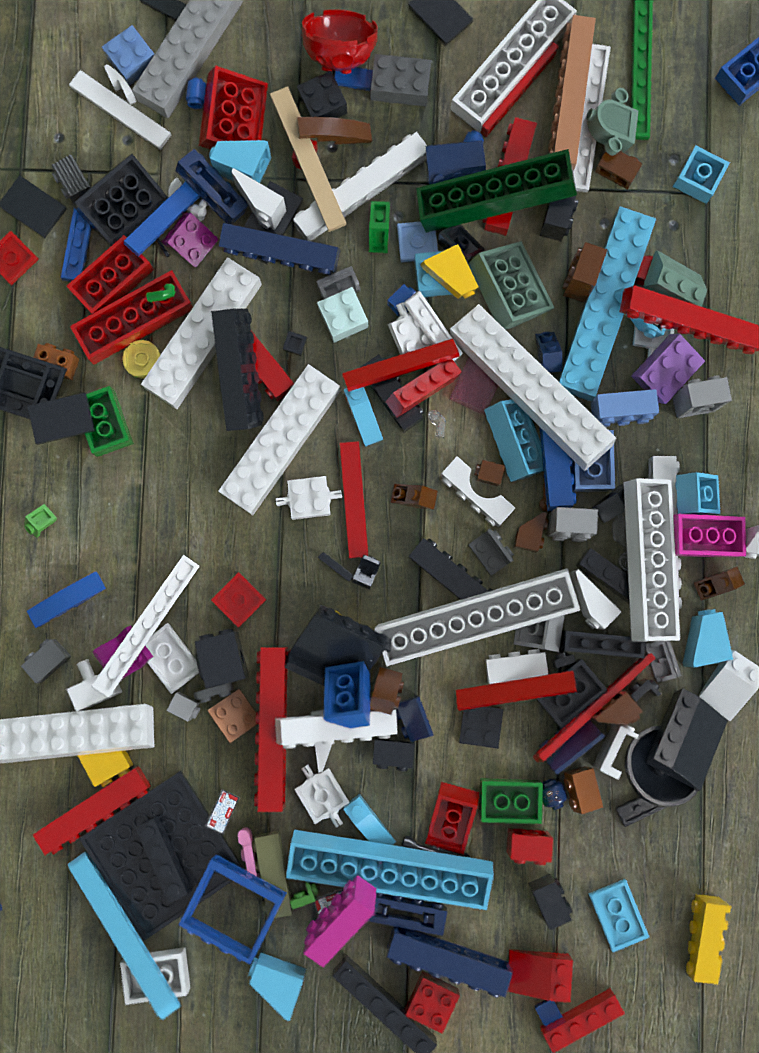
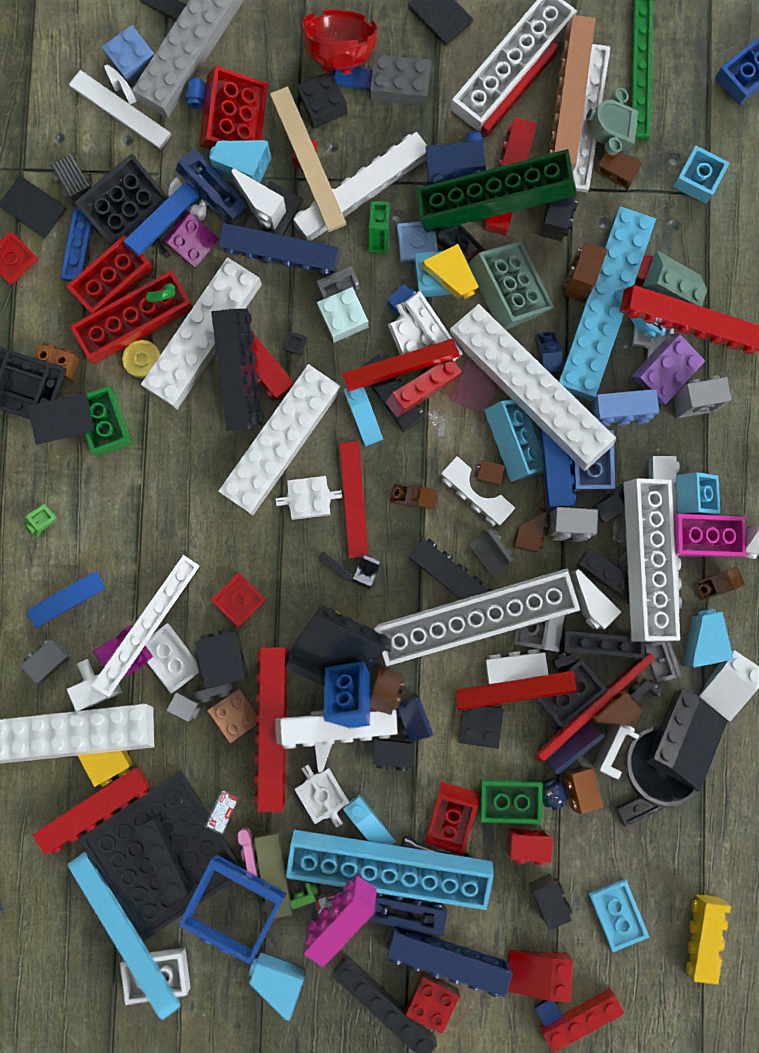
reddish brown slope [297,117,372,144] -> none

